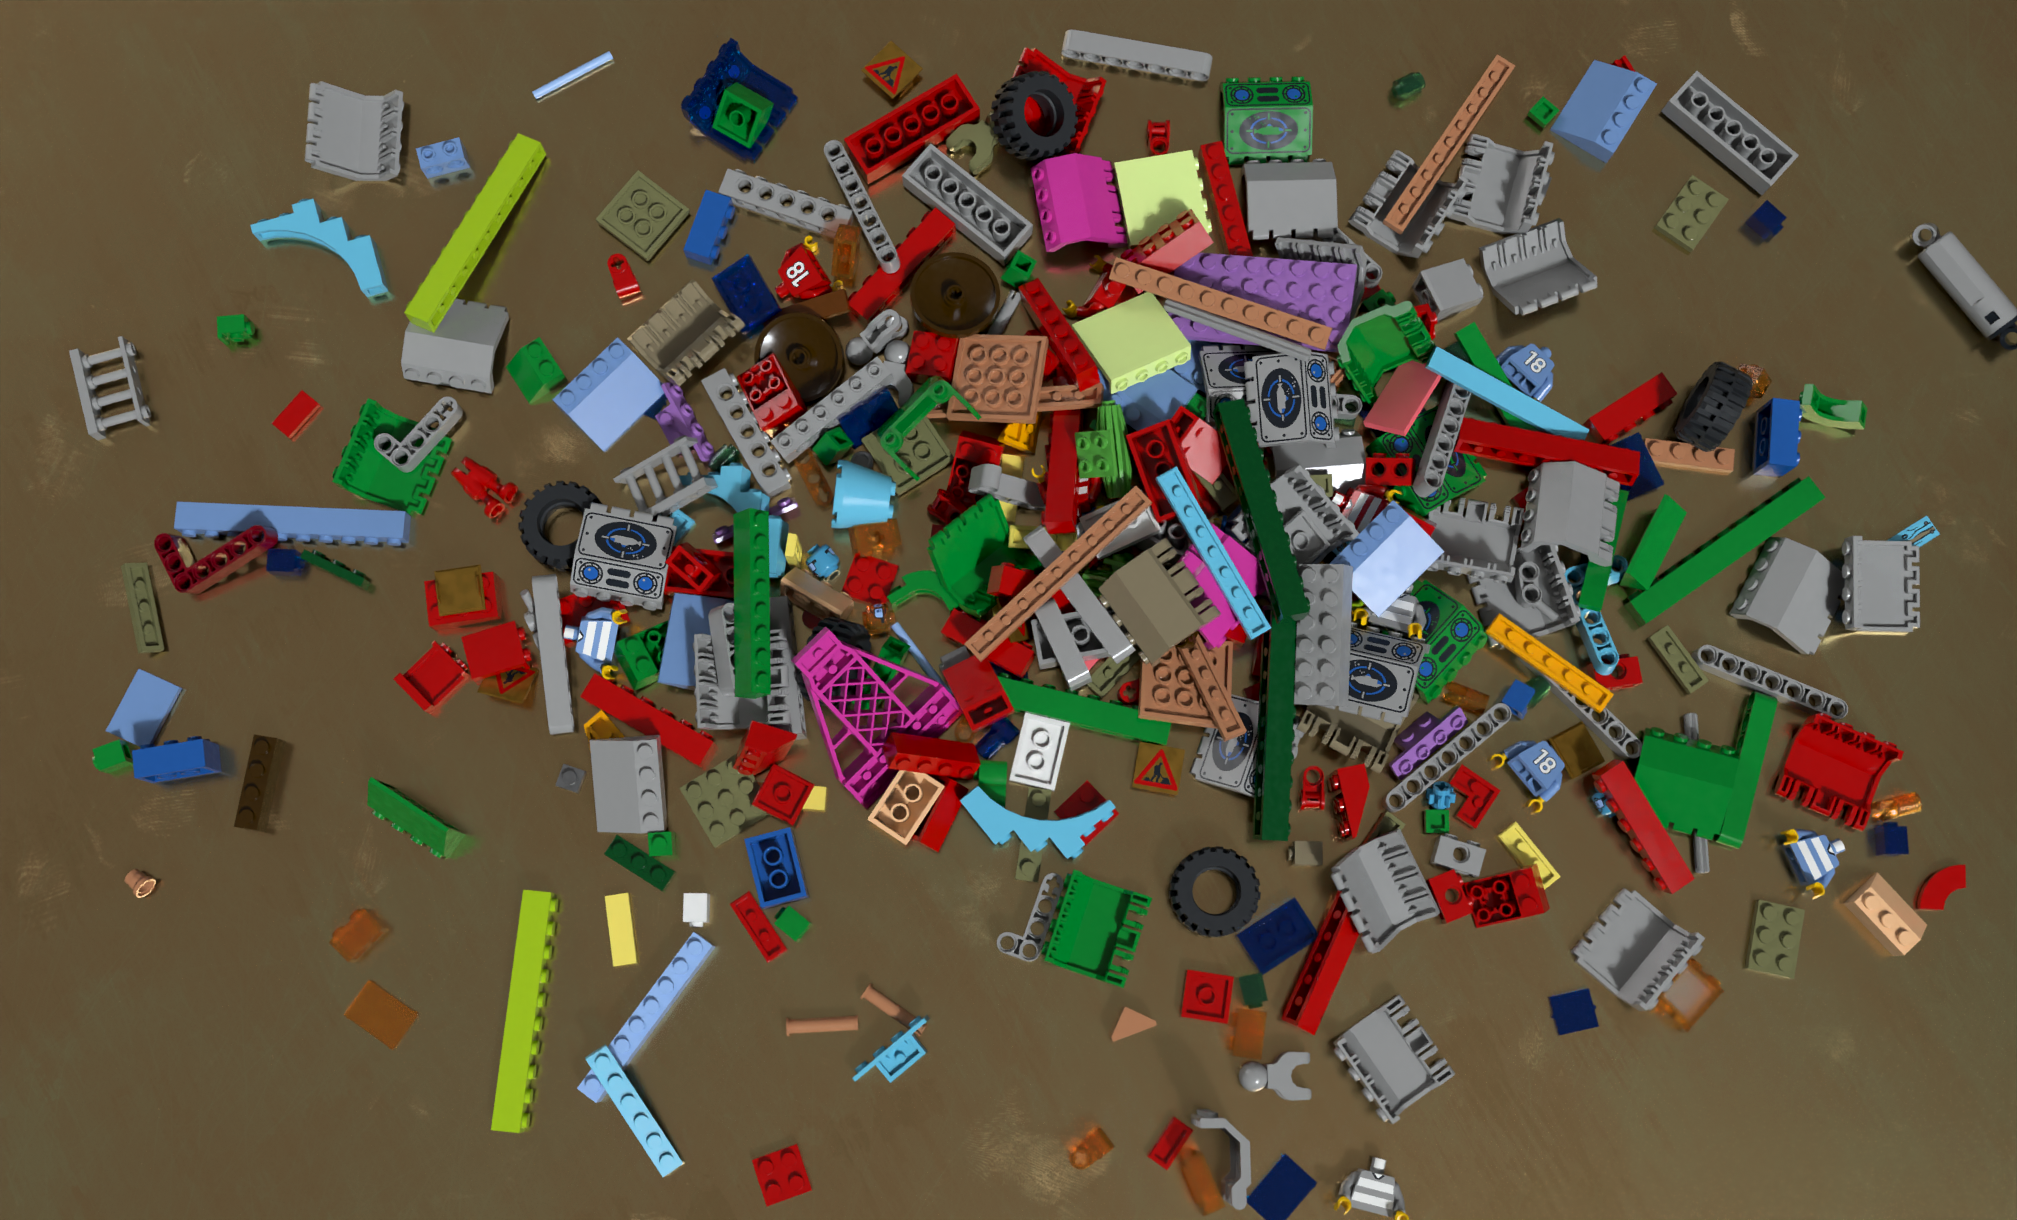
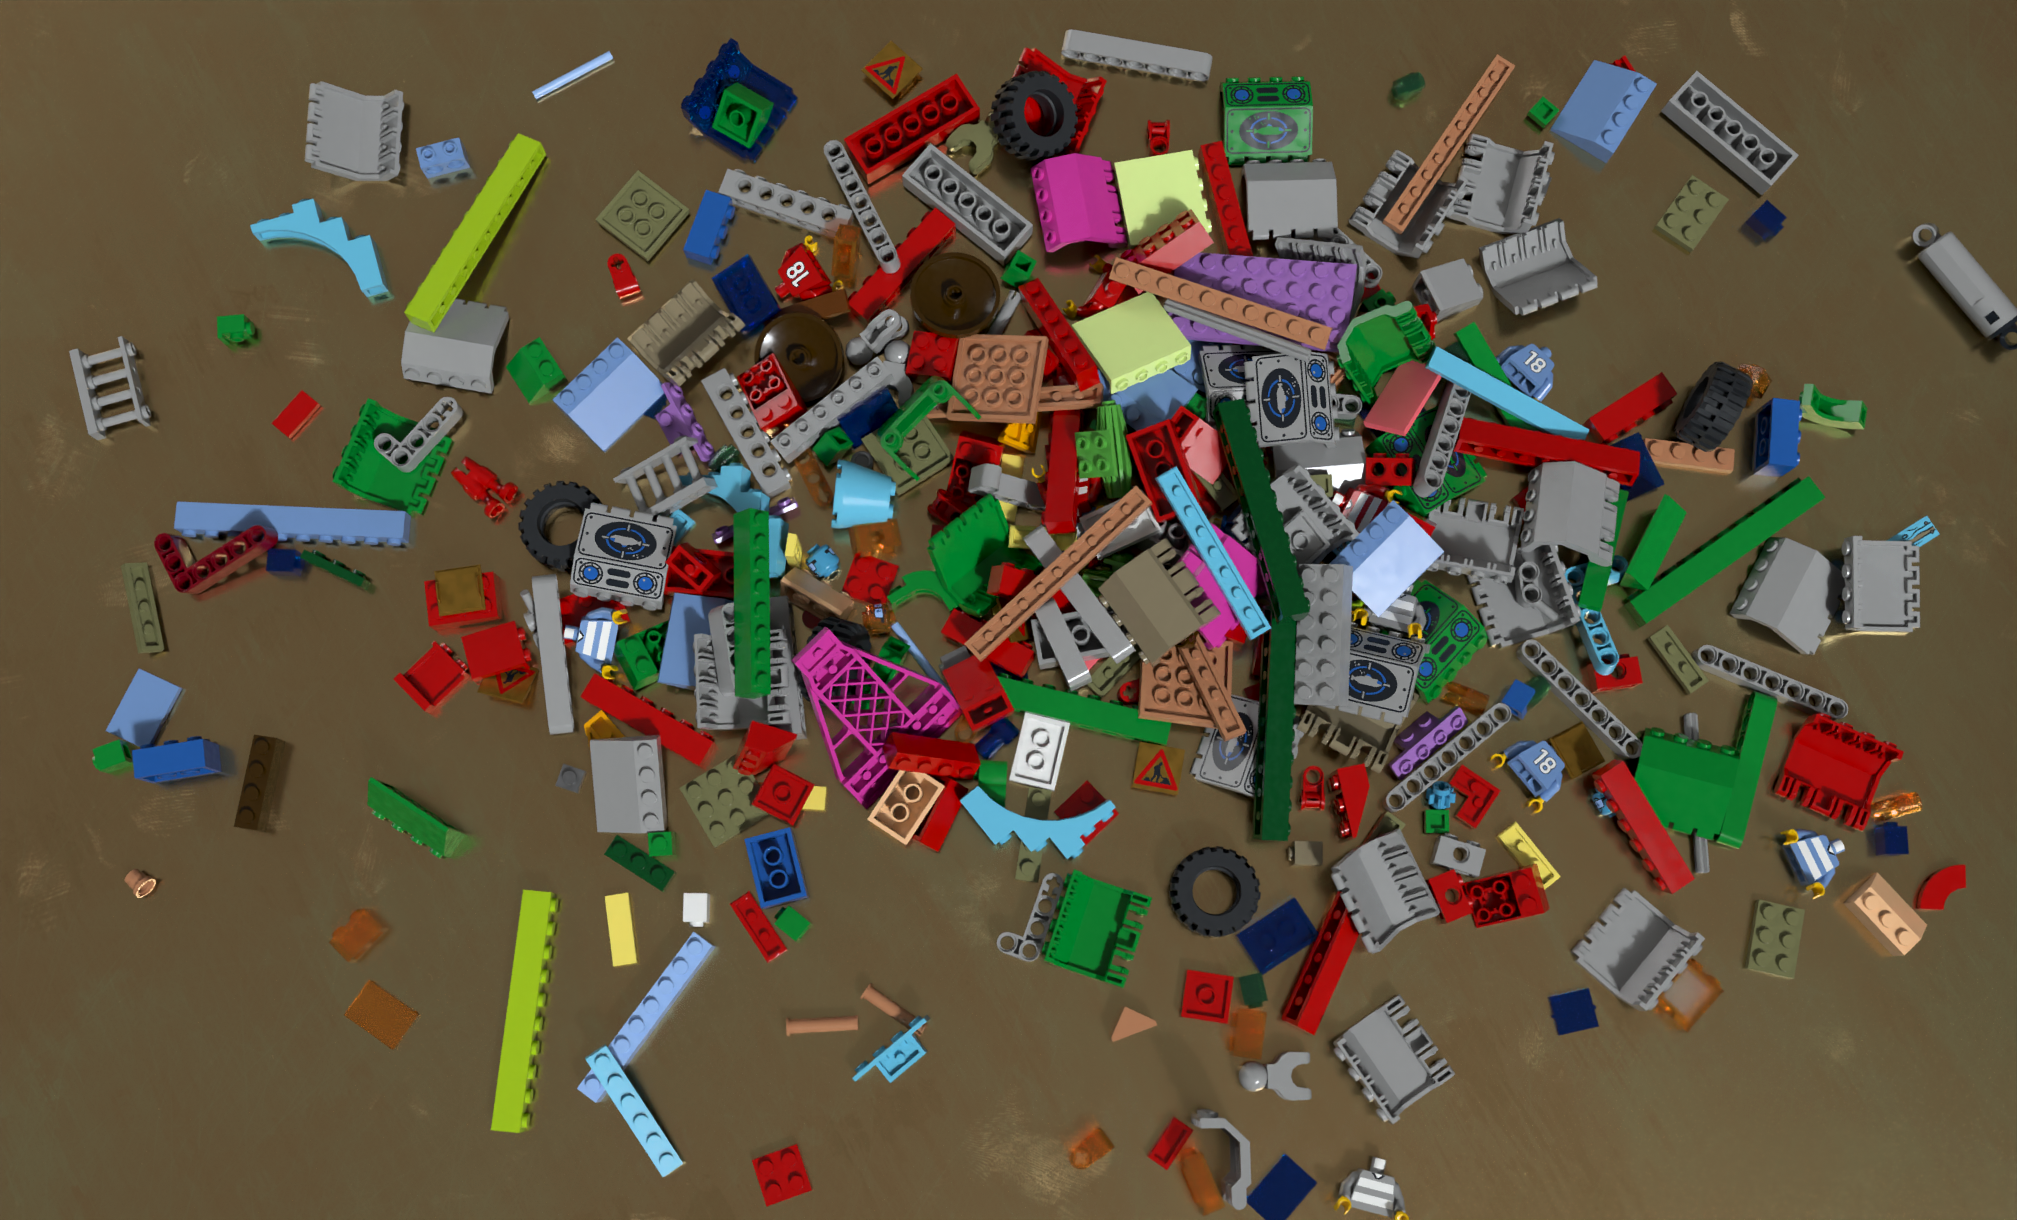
light orange tile [1484,613,1614,713] -> none

